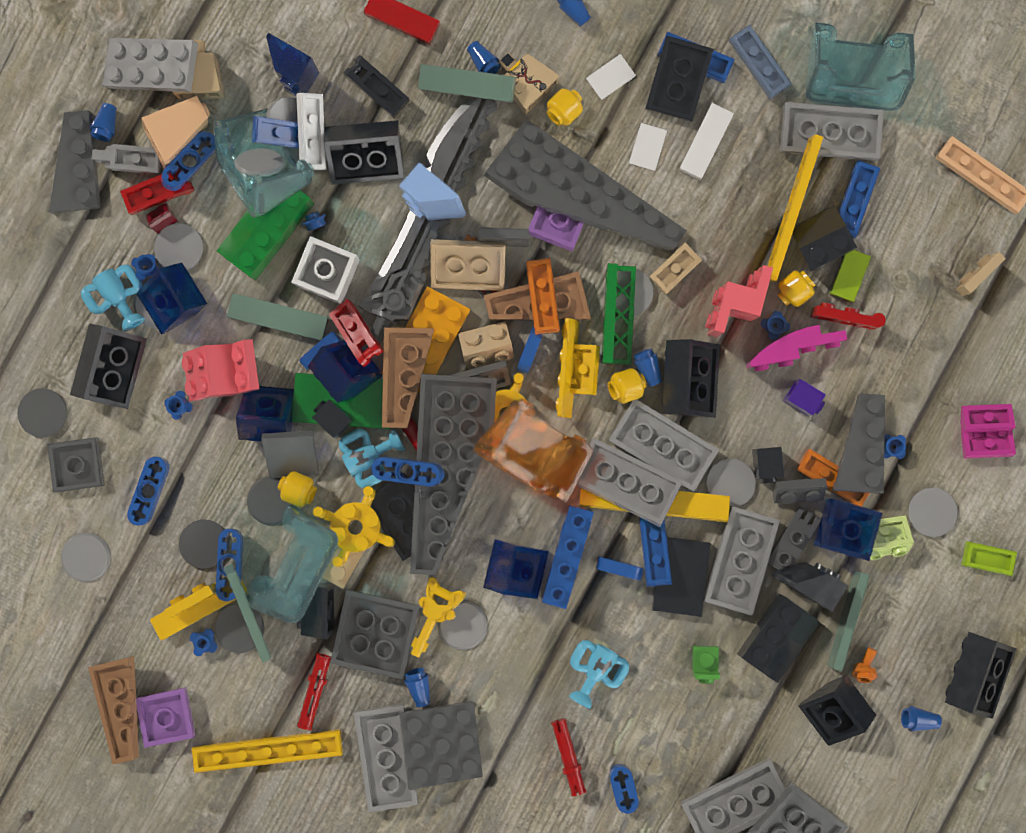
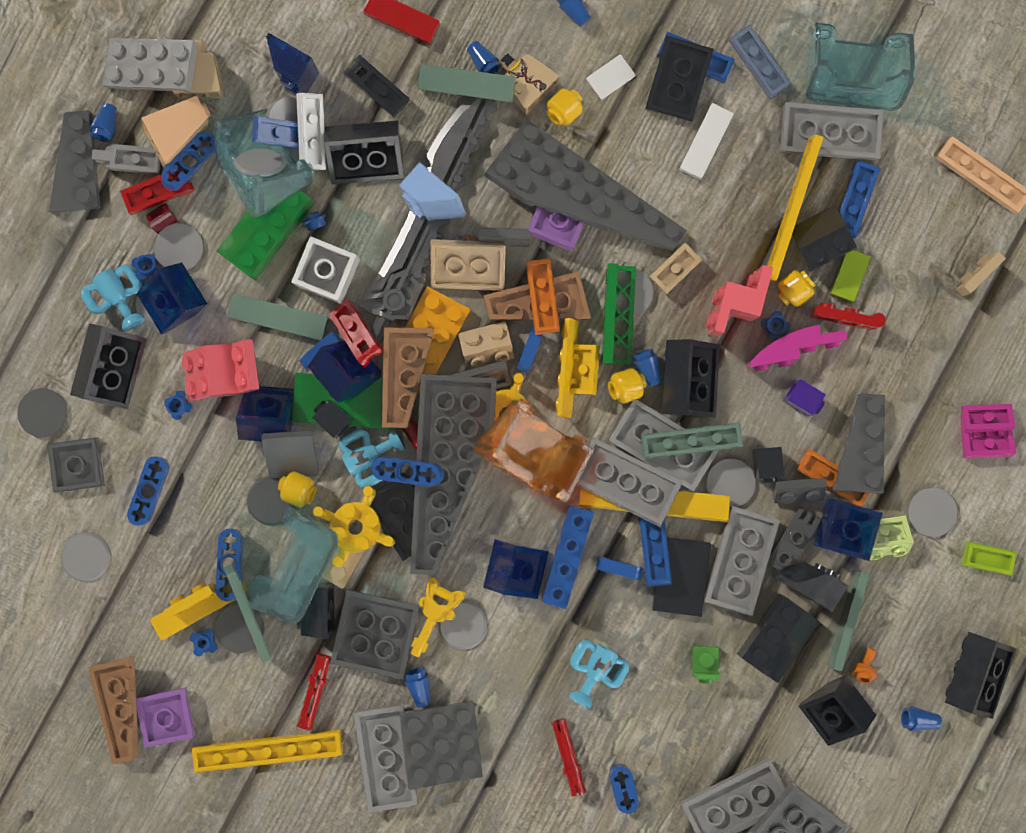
dark grey piece [179,519,228,569] -> none
white sticker [629,123,667,171] -> none
blue plate [884,434,906,459] -> none
none -> sand green tile [640,422,743,459]

